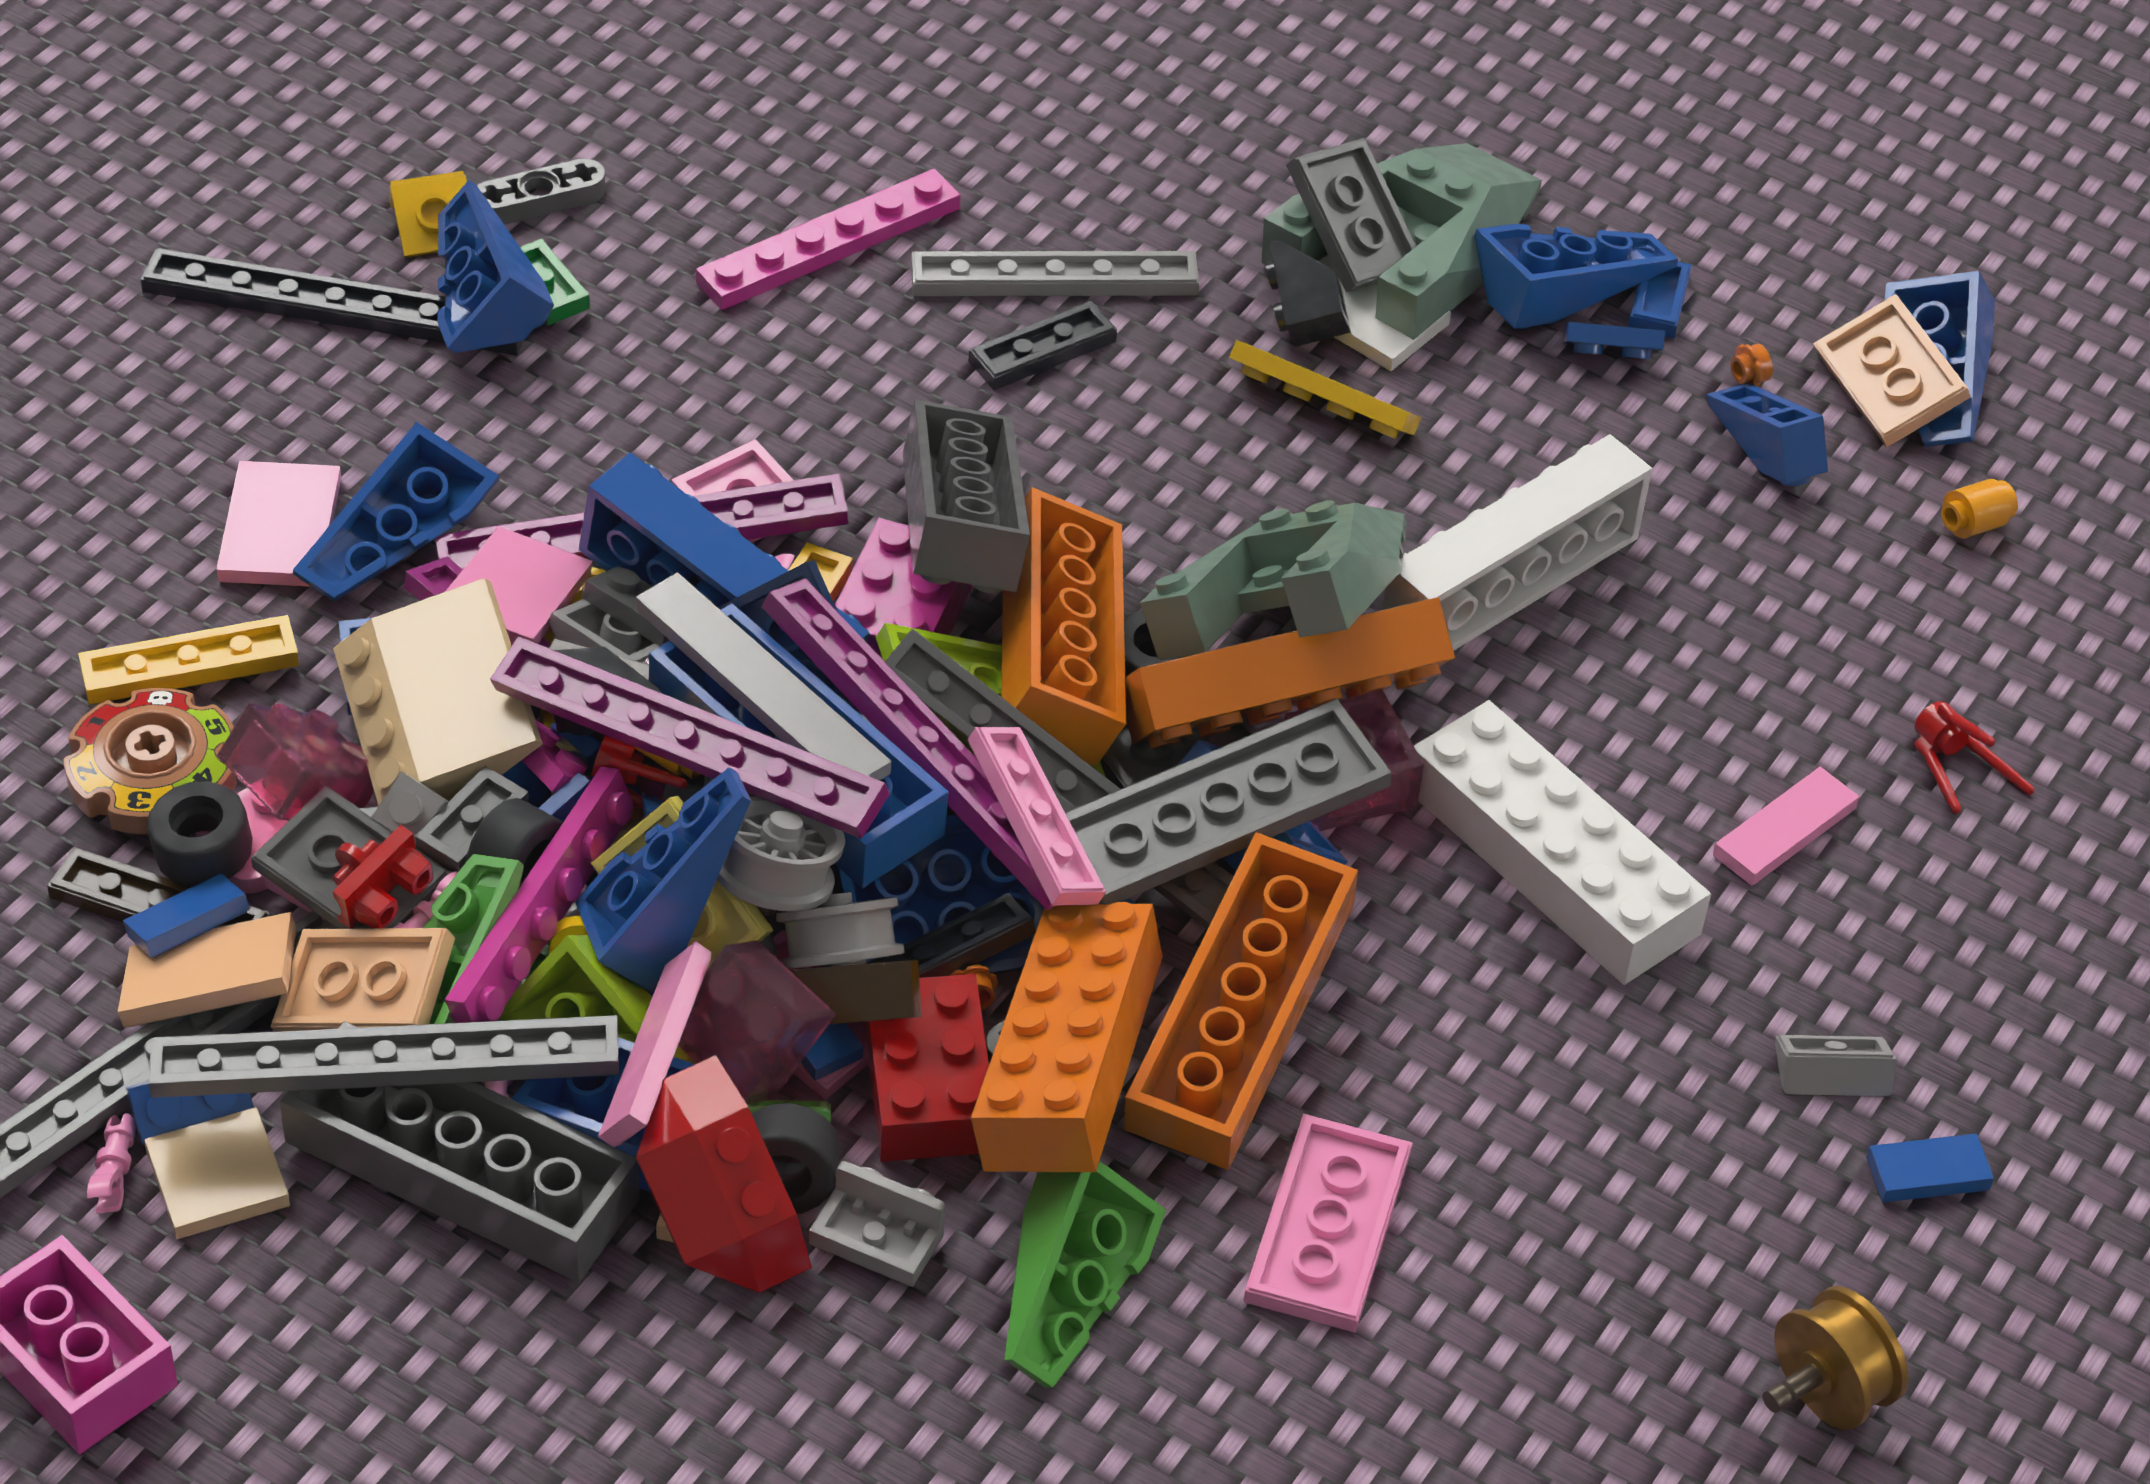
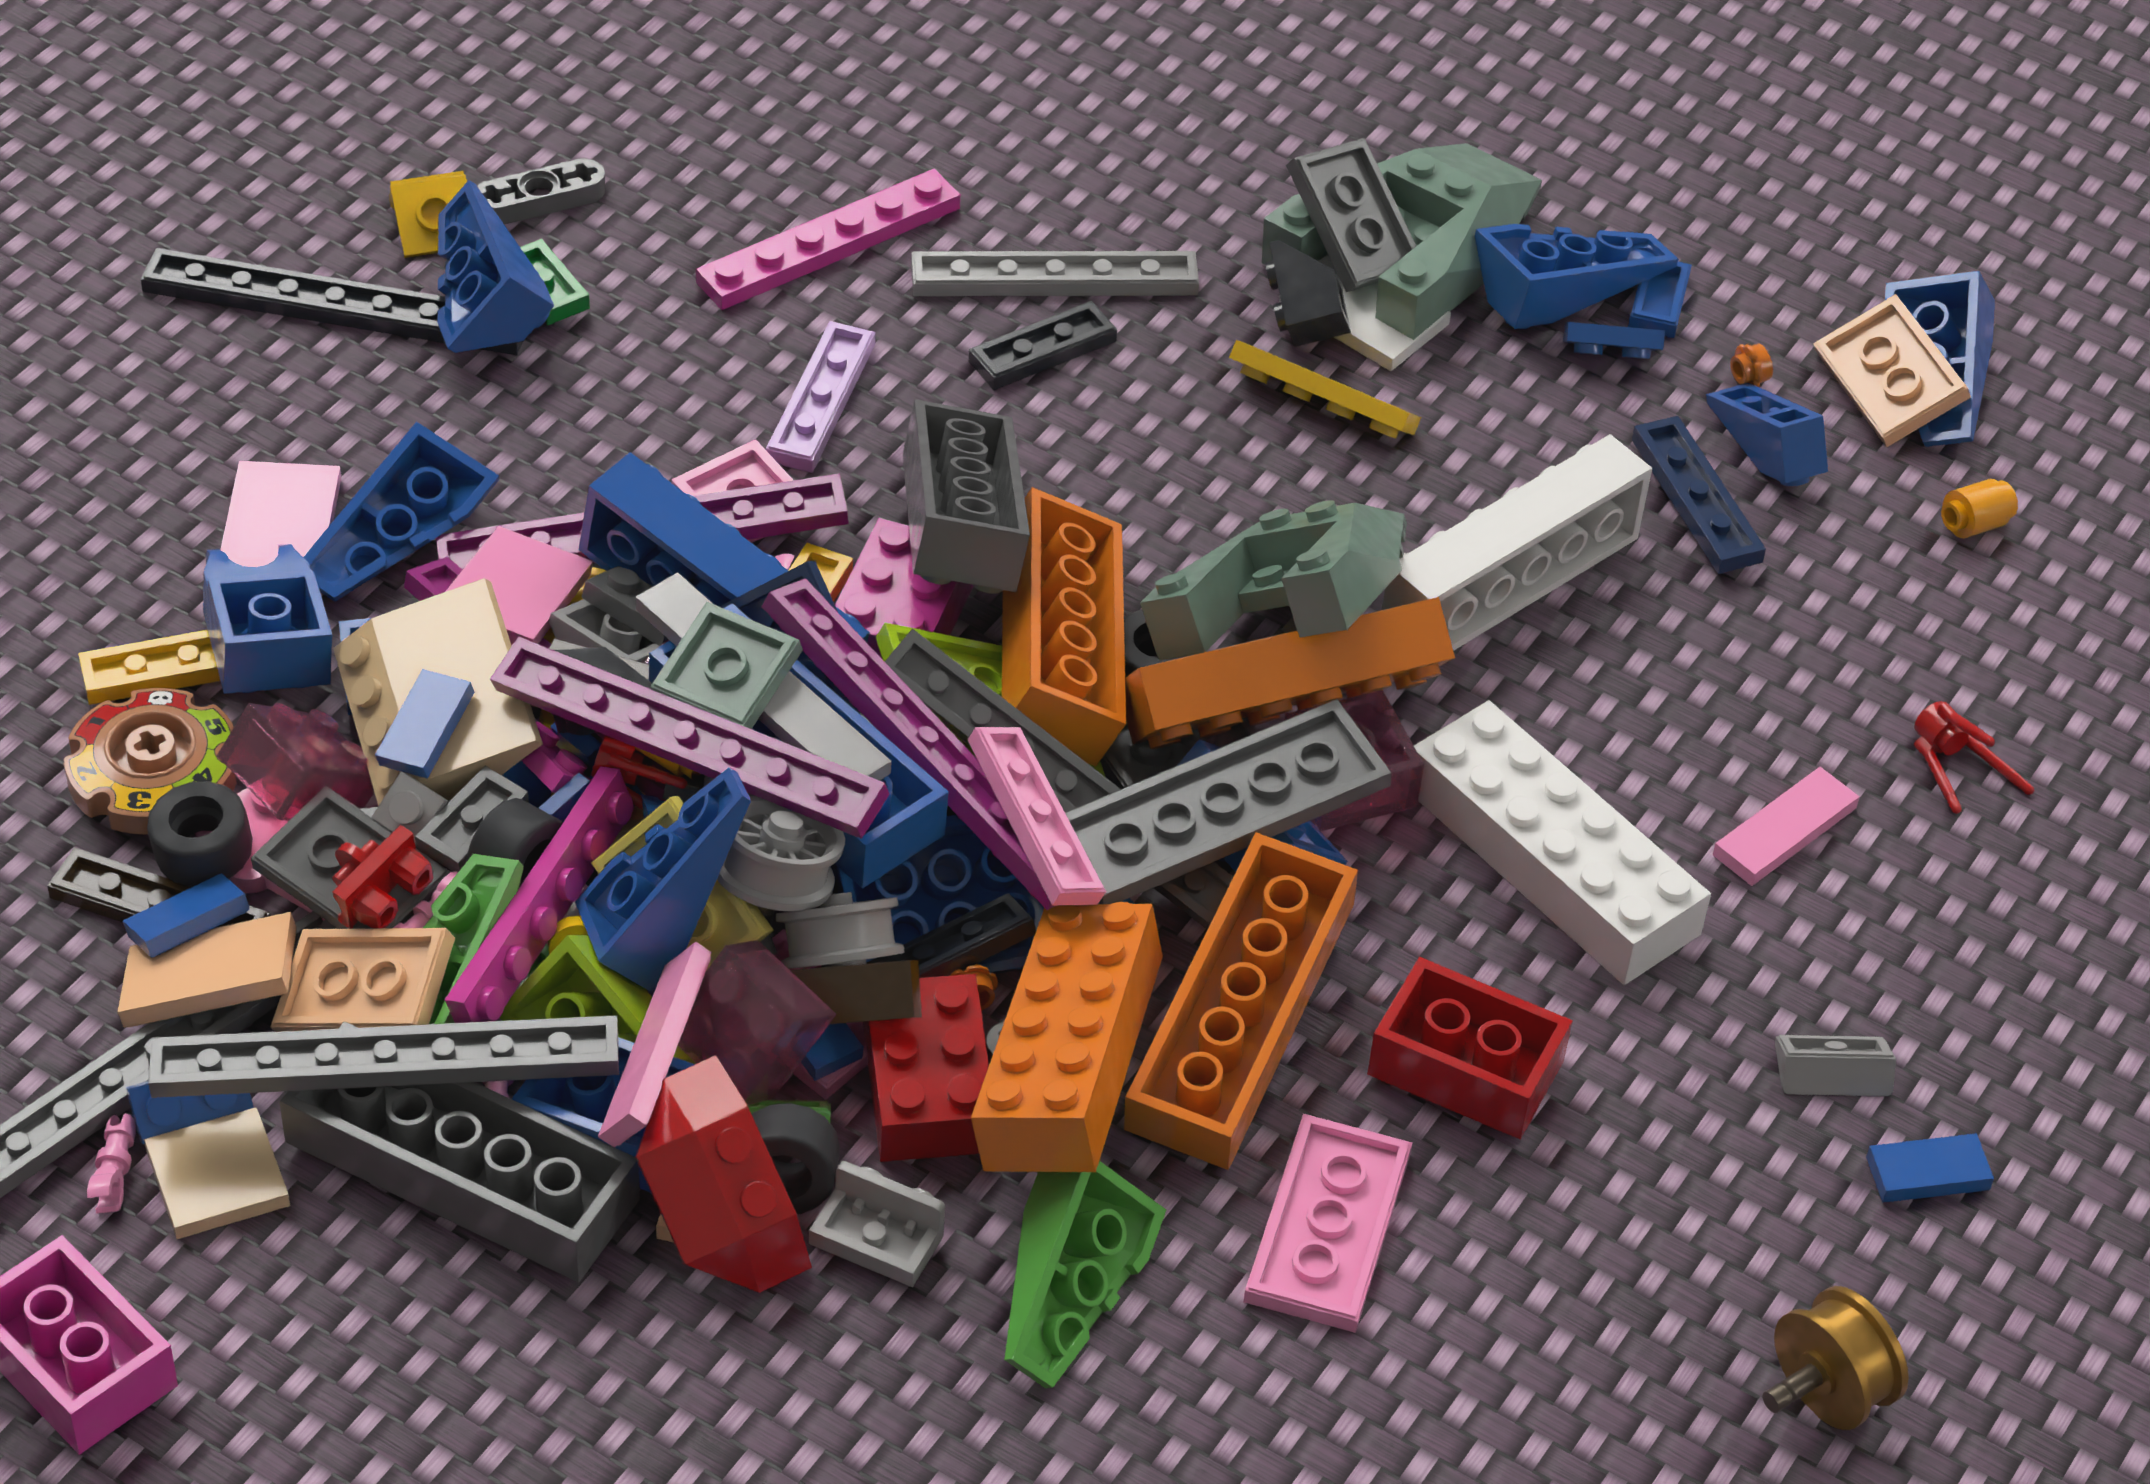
none -> blue brick [203,544,332,694]
none -> tile [375,669,475,779]
none -> sand green tile [650,602,803,729]
none -> lavender tile [765,321,876,473]
none -> red brick [1367,957,1573,1140]
none -> dark blue plate [1632,416,1766,574]

